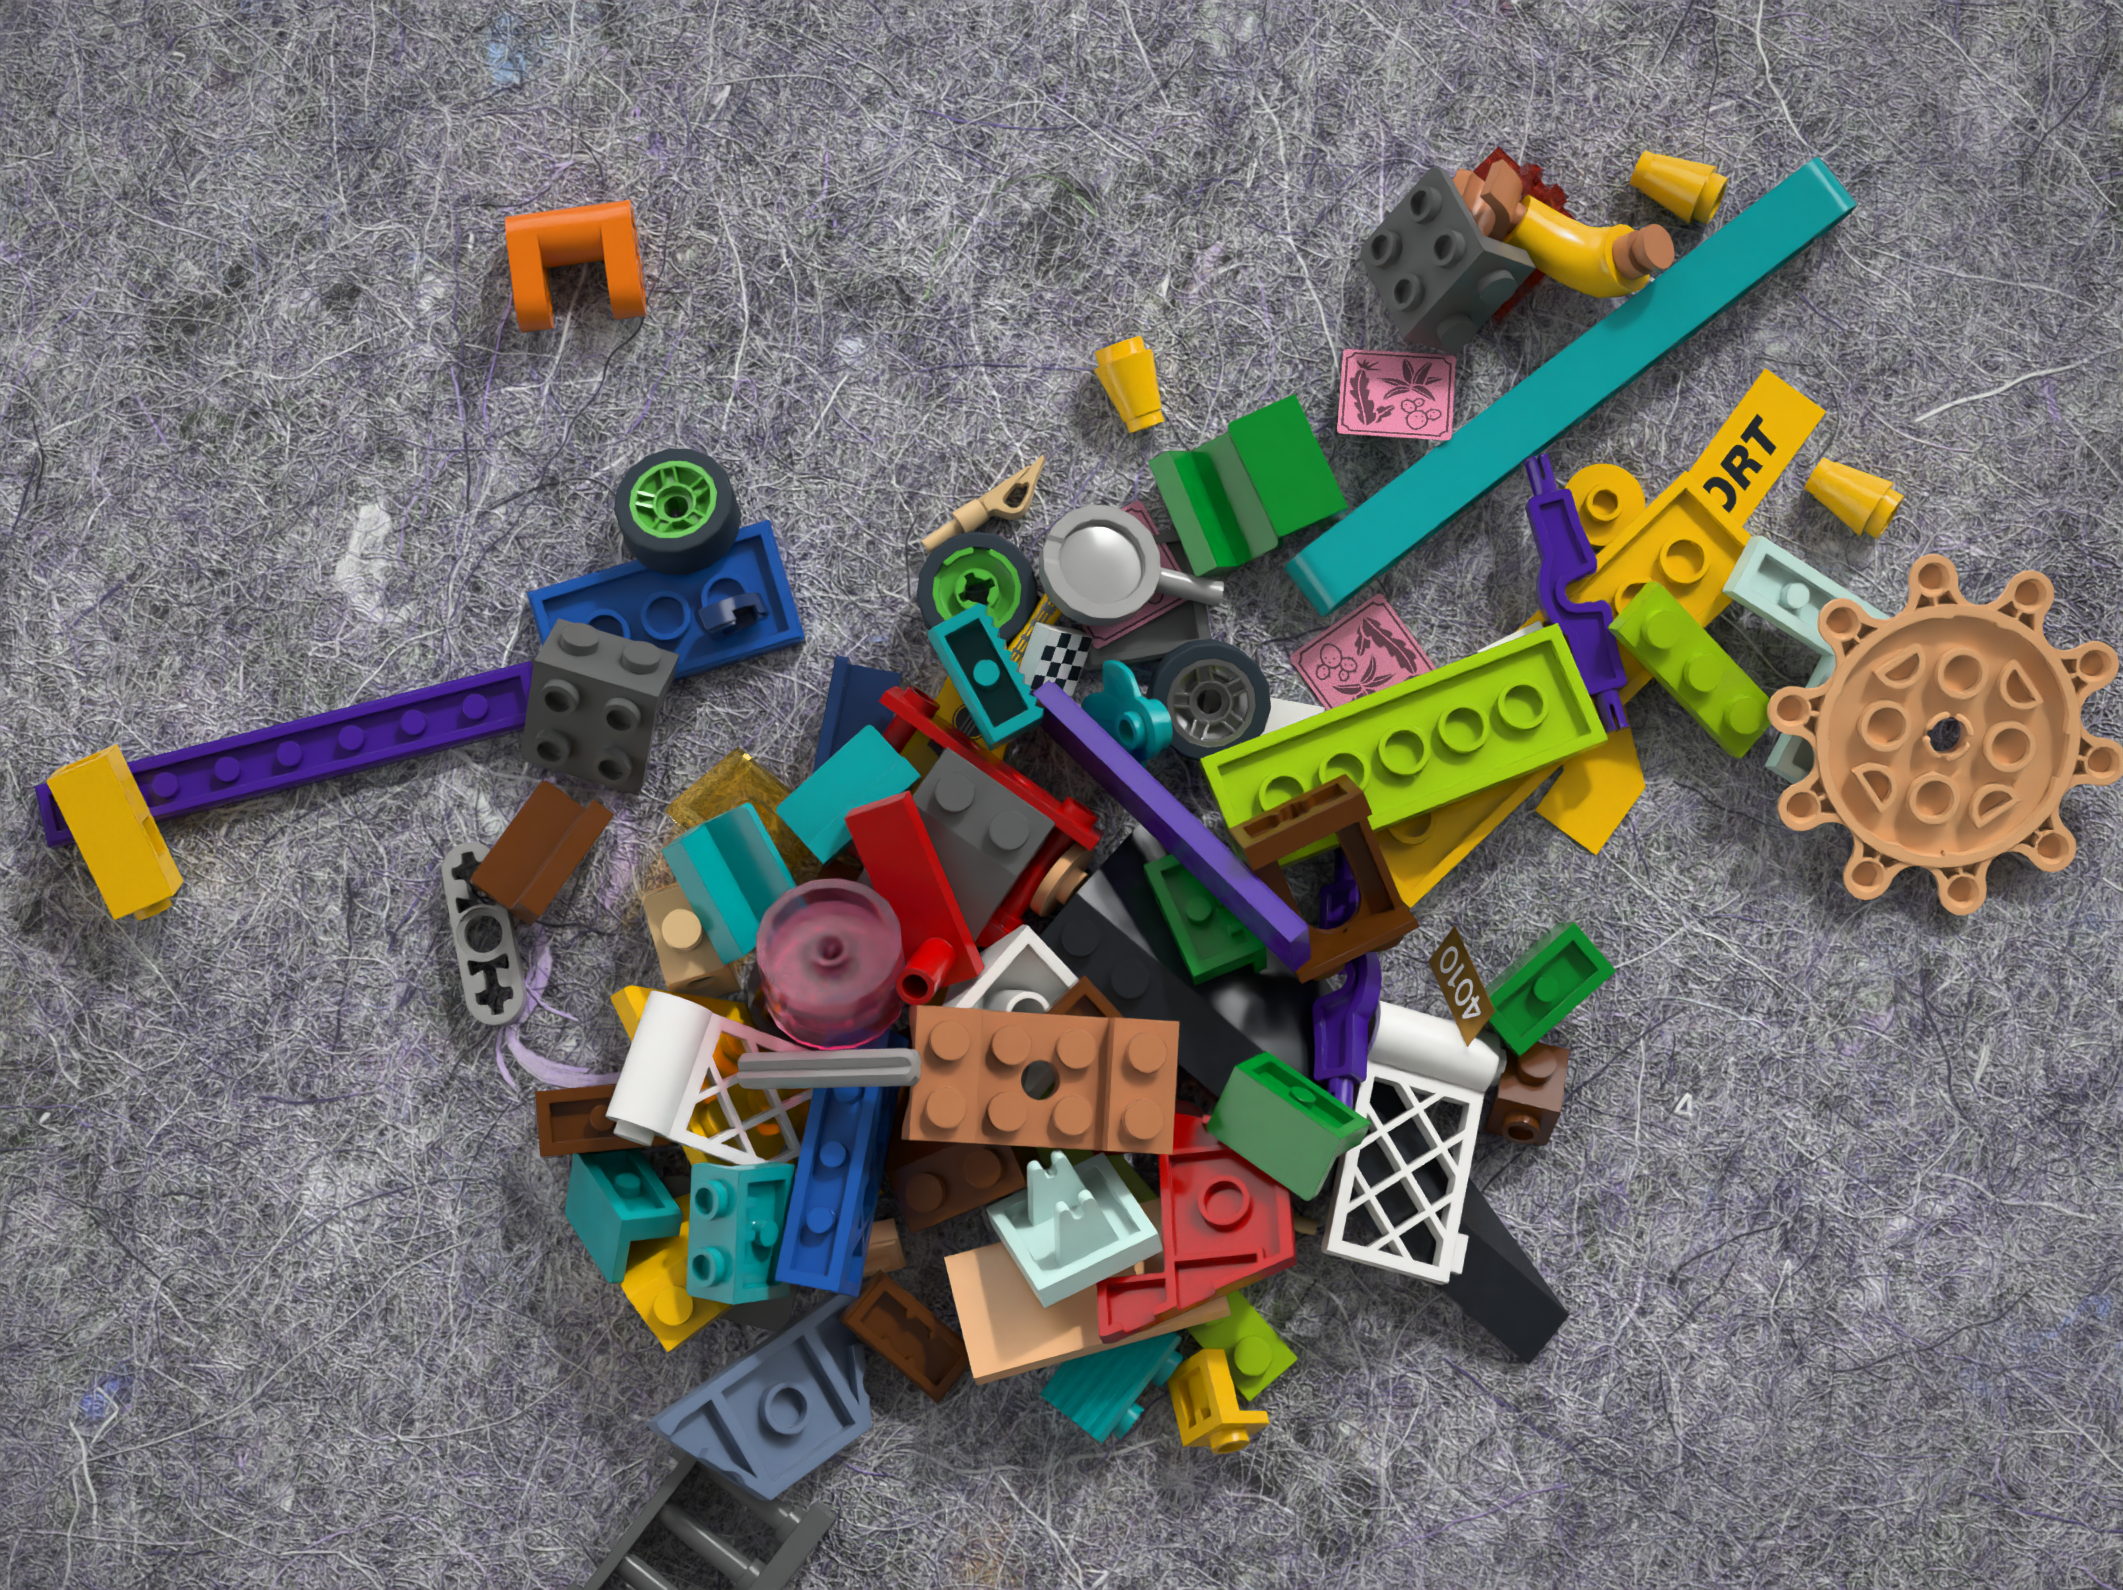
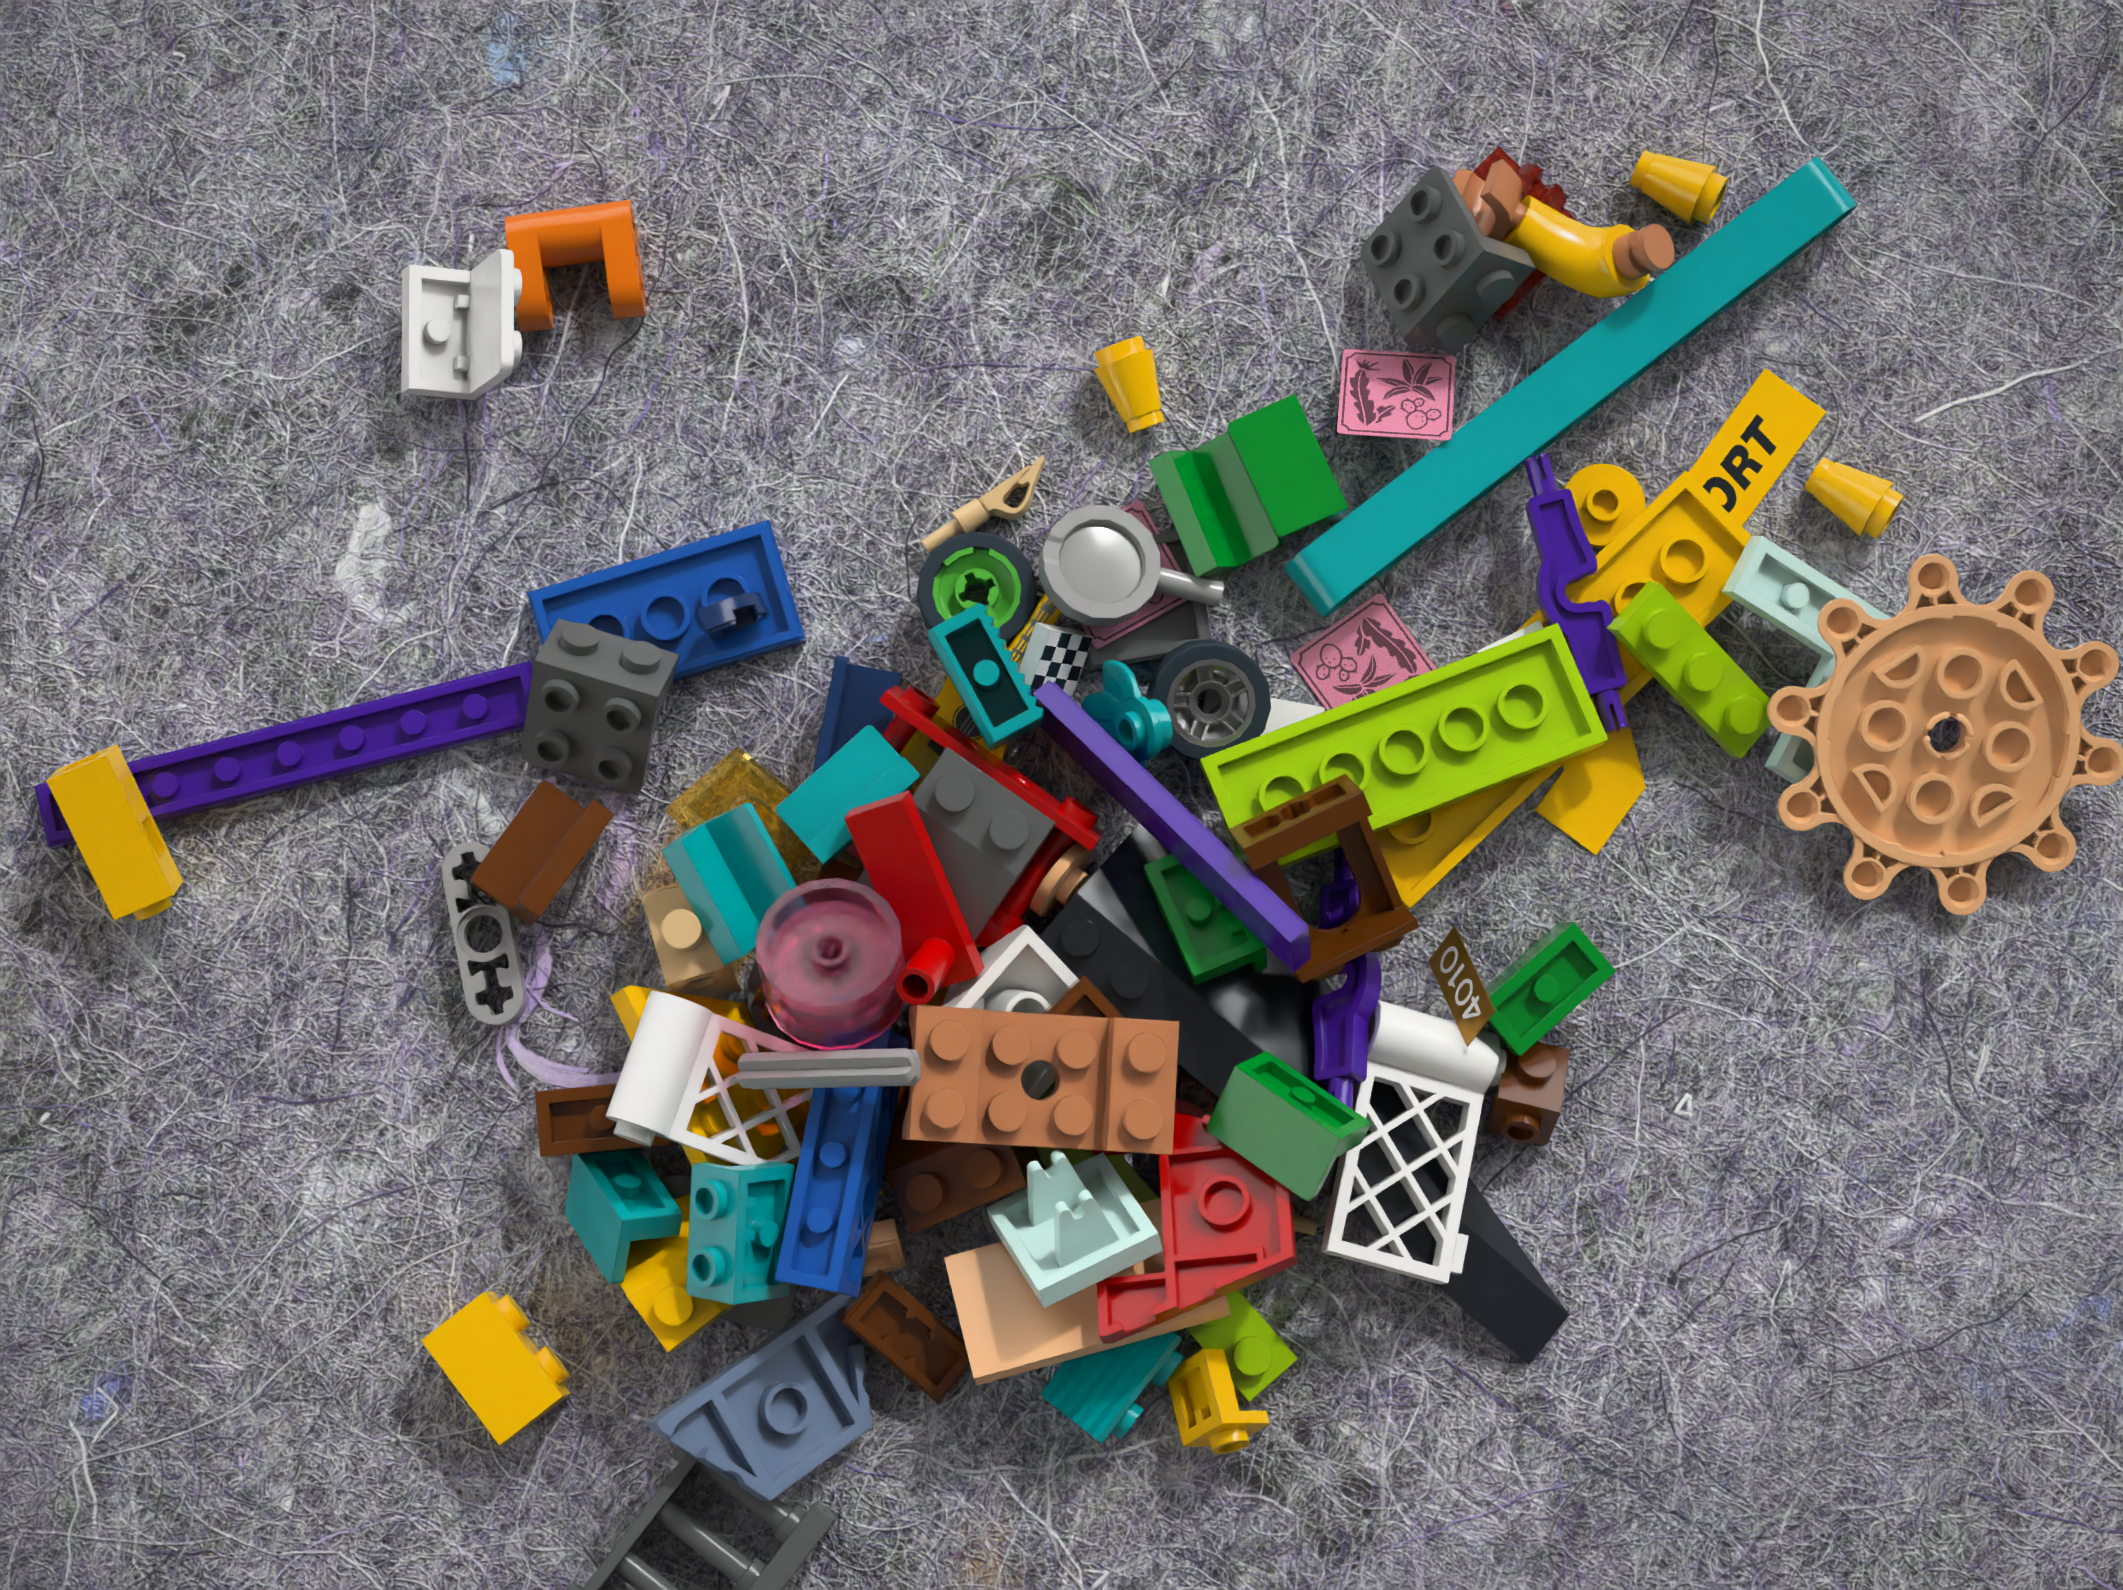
wheel [614,448,741,575] -> none
none -> white bracket [401,249,522,400]
none -> yellow brick [421,1291,571,1446]

